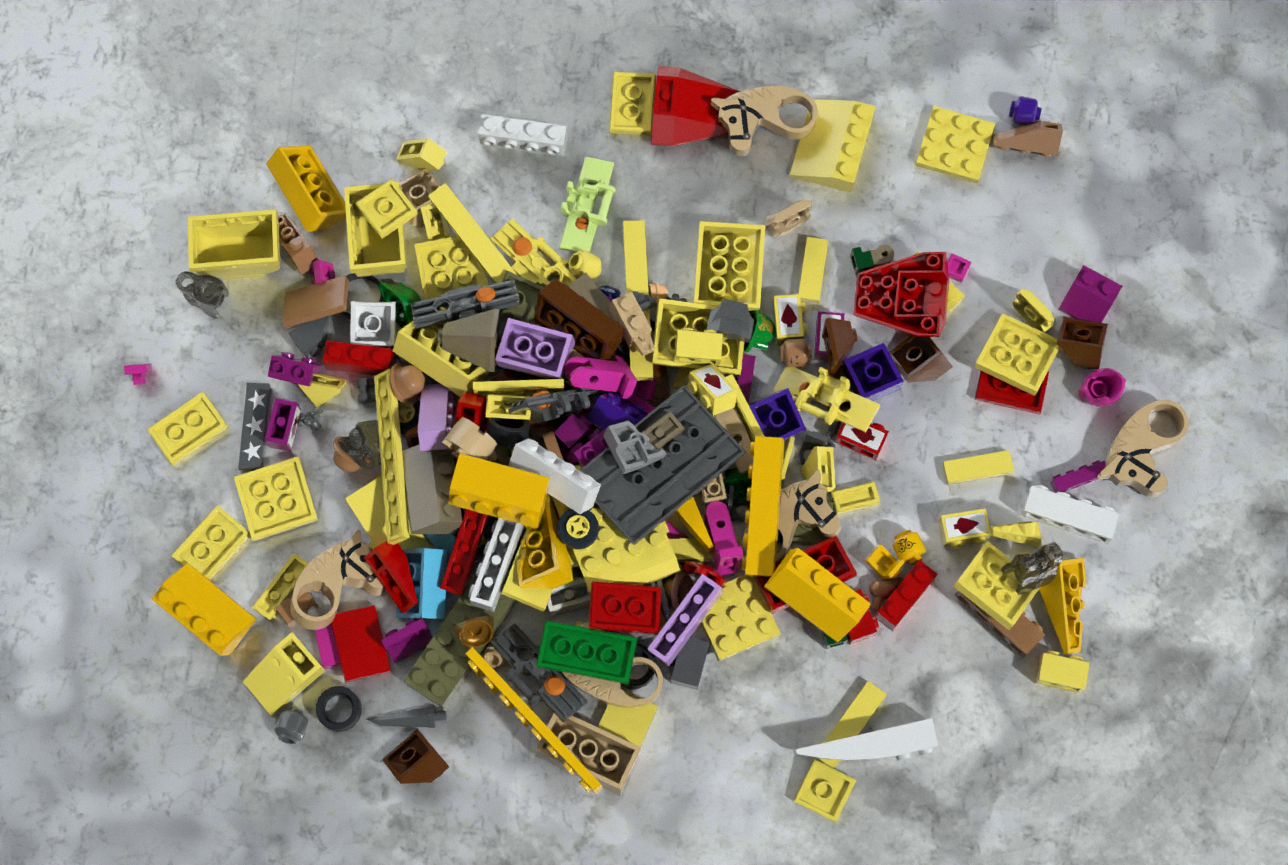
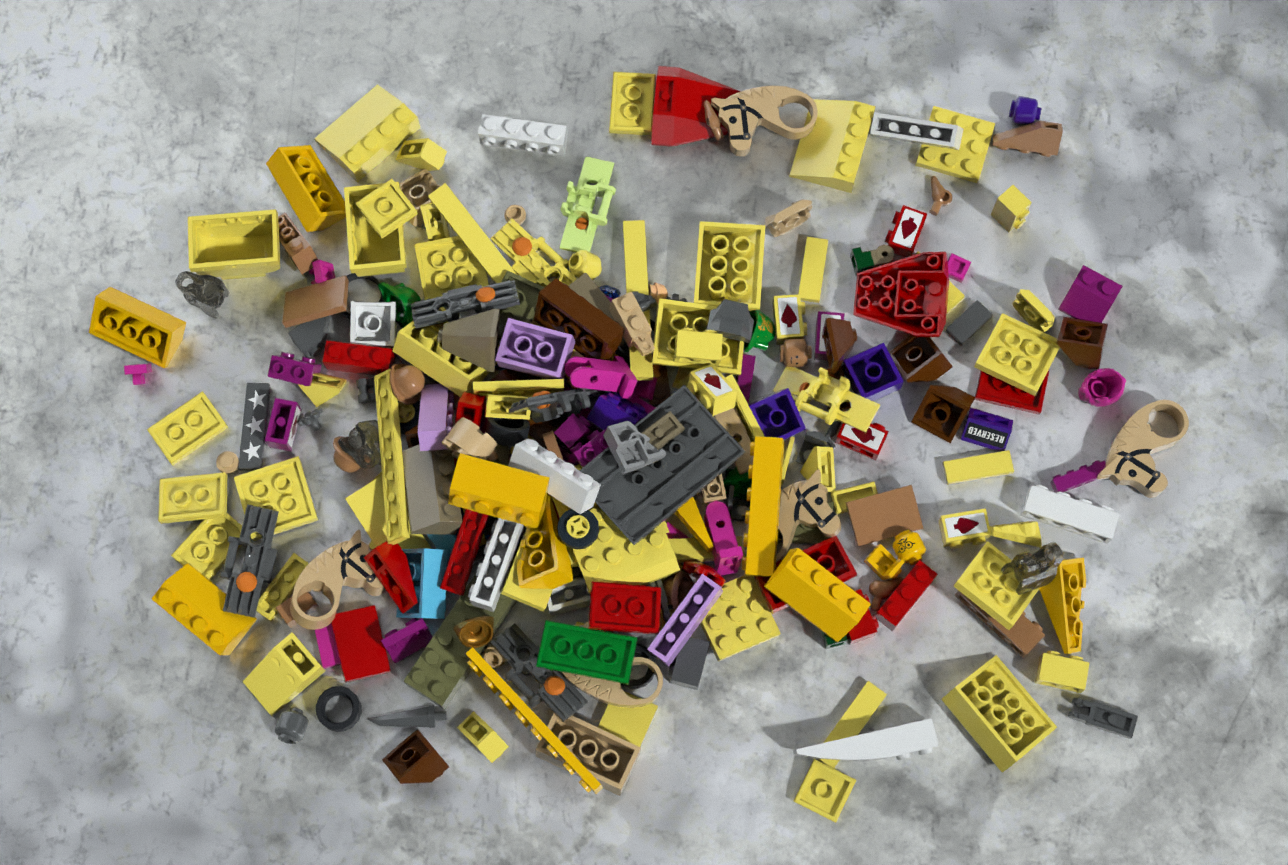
none -> yellow slope [89,287,186,369]
none -> light yellow tile [158,472,228,524]
none -> tan plate [216,451,239,474]
none -> dark grey piece [219,504,279,618]
none -> light yellow slope [314,84,421,183]
none -> light yellow slope [457,711,509,763]
none -> tan plate [504,205,526,225]
none -> medium nougat animal [704,100,724,141]
none -> medium nougat tile [845,485,924,546]
none -> white brick [870,112,963,150]
none -> brick [885,205,927,258]
none -> reddish brown slope [911,385,975,443]
none -> medium nougat animal [929,176,952,216]
none -> light yellow slope [941,655,1057,773]
none -> dark grey tile [946,300,993,346]
none -> panel [961,407,1013,452]
none -> light yellow brick [991,185,1032,232]
none -> dark grey hinge [1068,698,1138,739]

